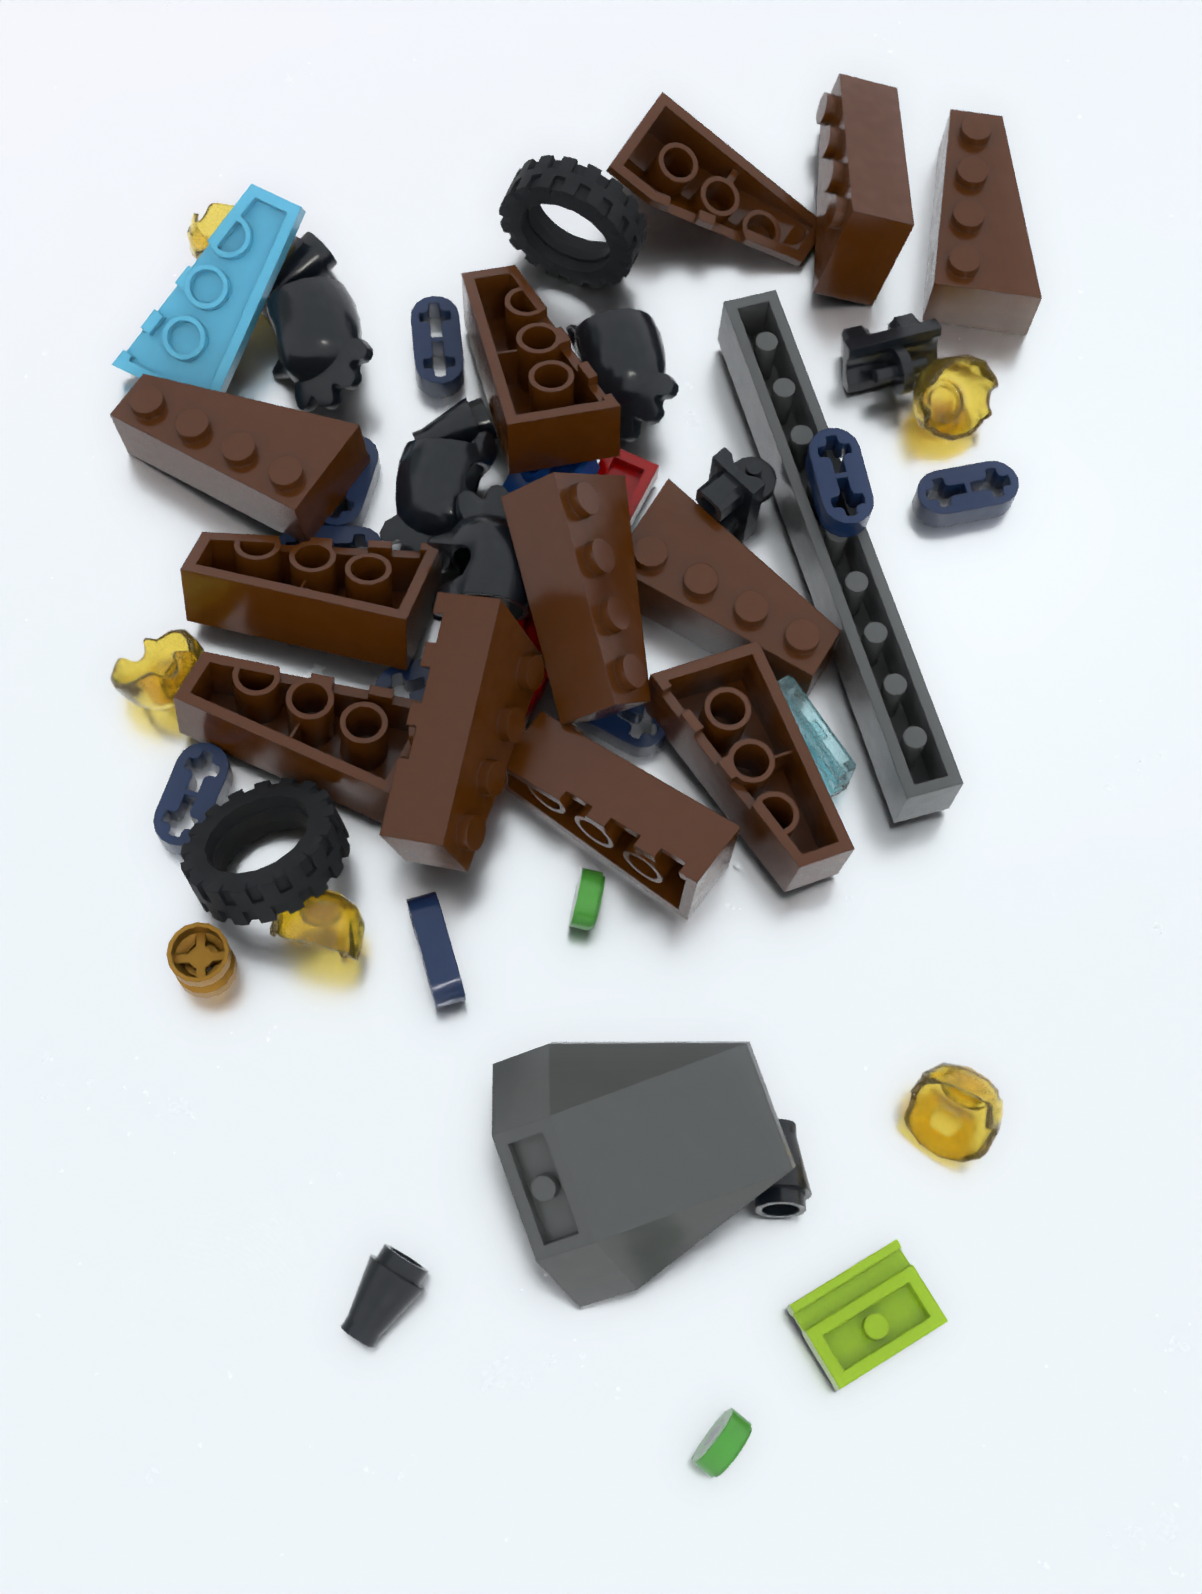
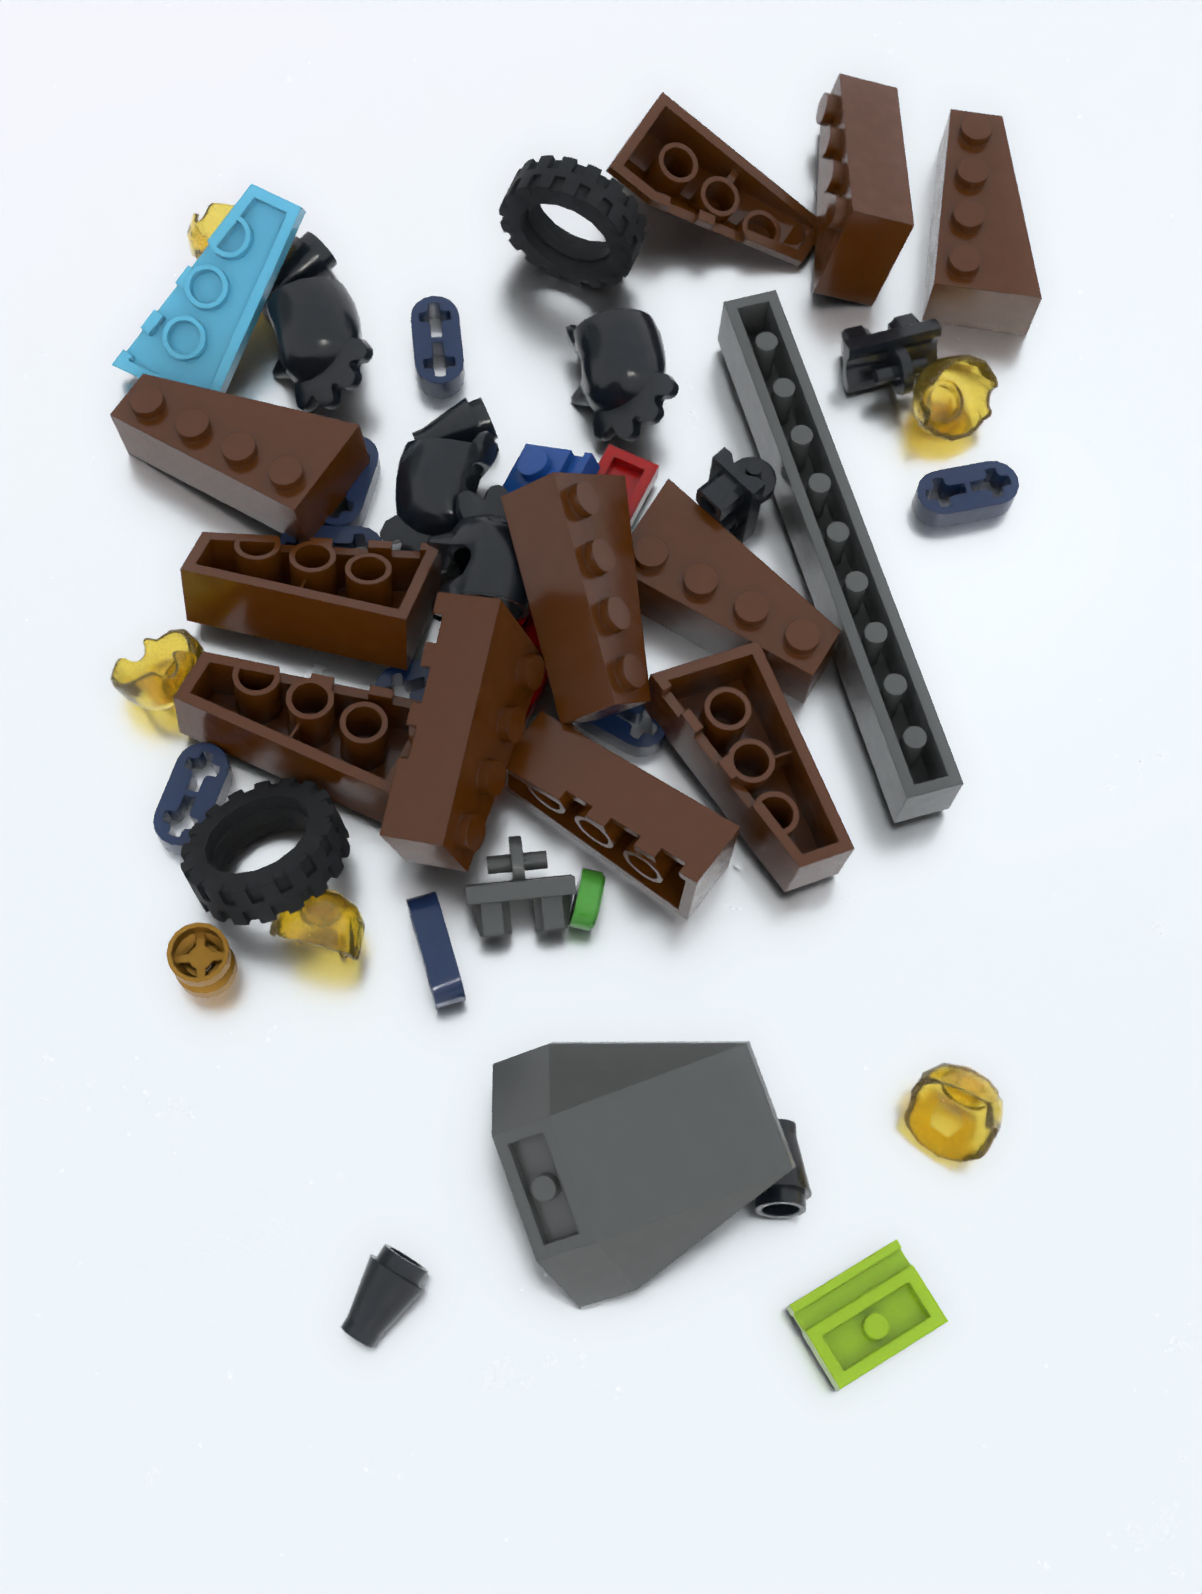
reddish brown wedge [461,265,621,475] -> none
bright green tile [692,1408,752,1478] -> none
clear light blue tile [777,675,856,798] -> none
dark blue beam [805,428,874,537] -> none
none -> dark grey hips [464,836,576,937]

